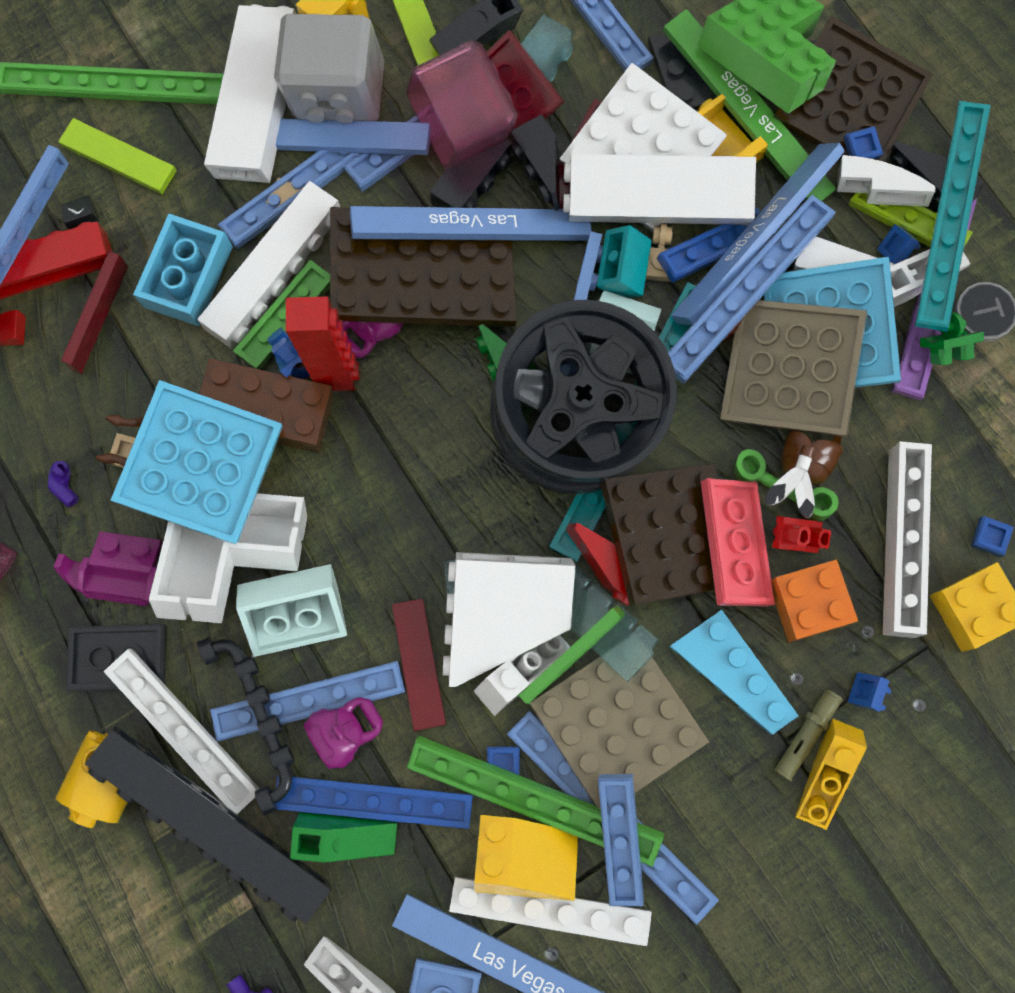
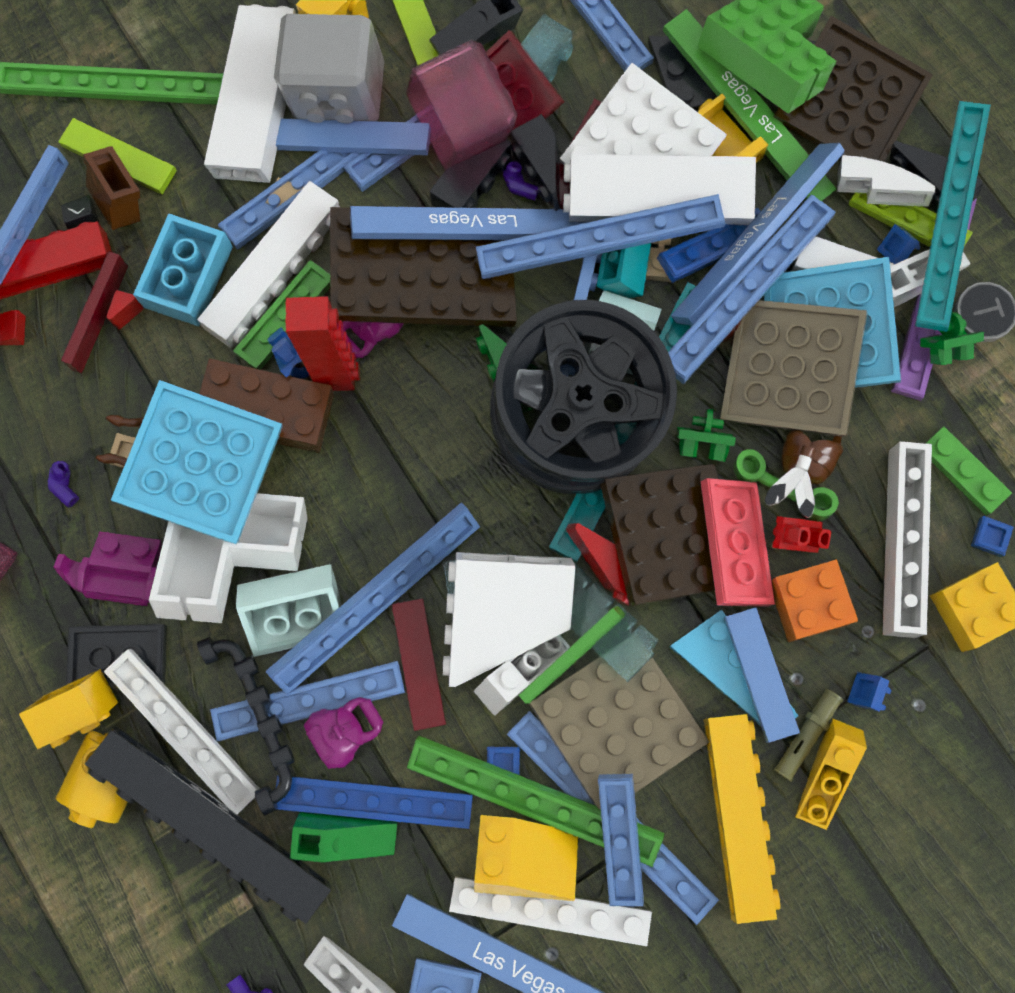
blue tile [843,126,883,159] -> none
none -> yellow brick [19,669,118,749]
none -> reddish brown hips [83,146,140,230]
none -> red slope [106,290,144,329]
none -> medium blue tile [266,503,480,695]
none -> medium blue tile [476,194,725,279]
none -> dark purple arm [503,161,539,201]
none -> green hips [676,409,736,462]
none -> yellow brick [703,714,780,924]
none -> medium blue tile [724,607,800,743]
none -> bright green plate [925,427,1012,516]

